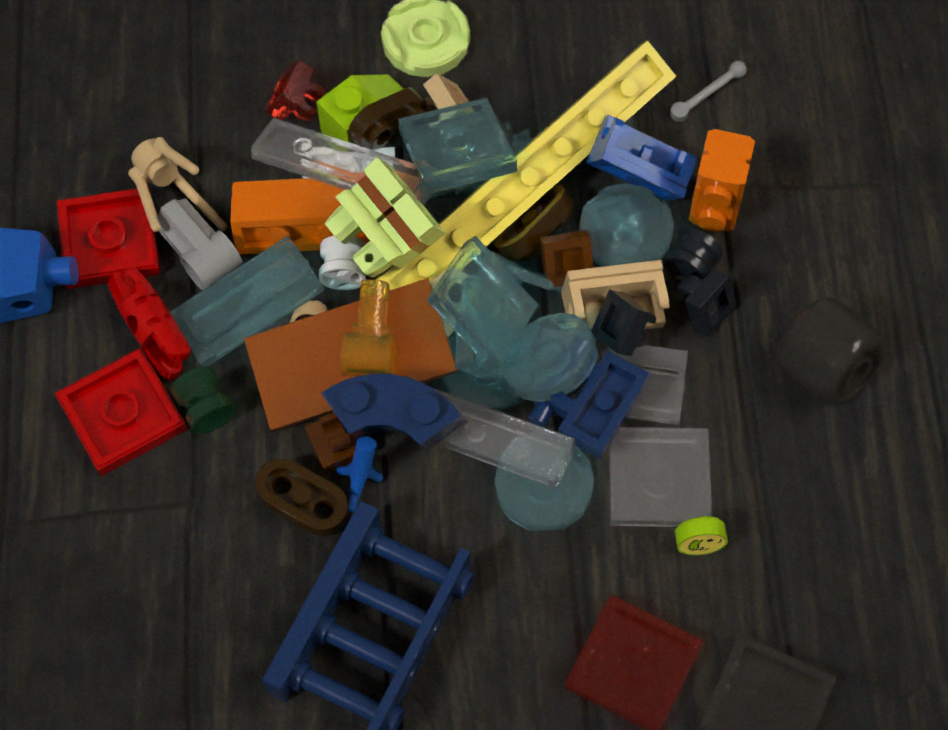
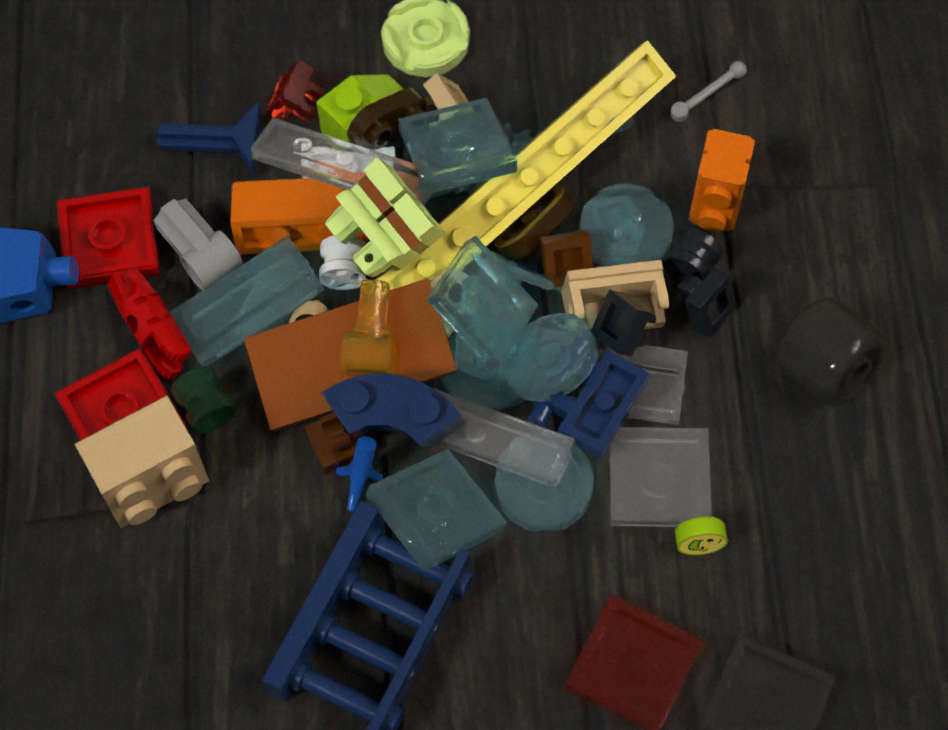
tan plant [128,137,227,232] -> none
dark brown plate [256,458,349,536] -> none
blue hinge [586,115,697,201] -> none
none -> tan brick [75,396,209,528]
none -> dark blue piece [157,101,262,179]
none -> clear light blue tile [366,449,507,572]

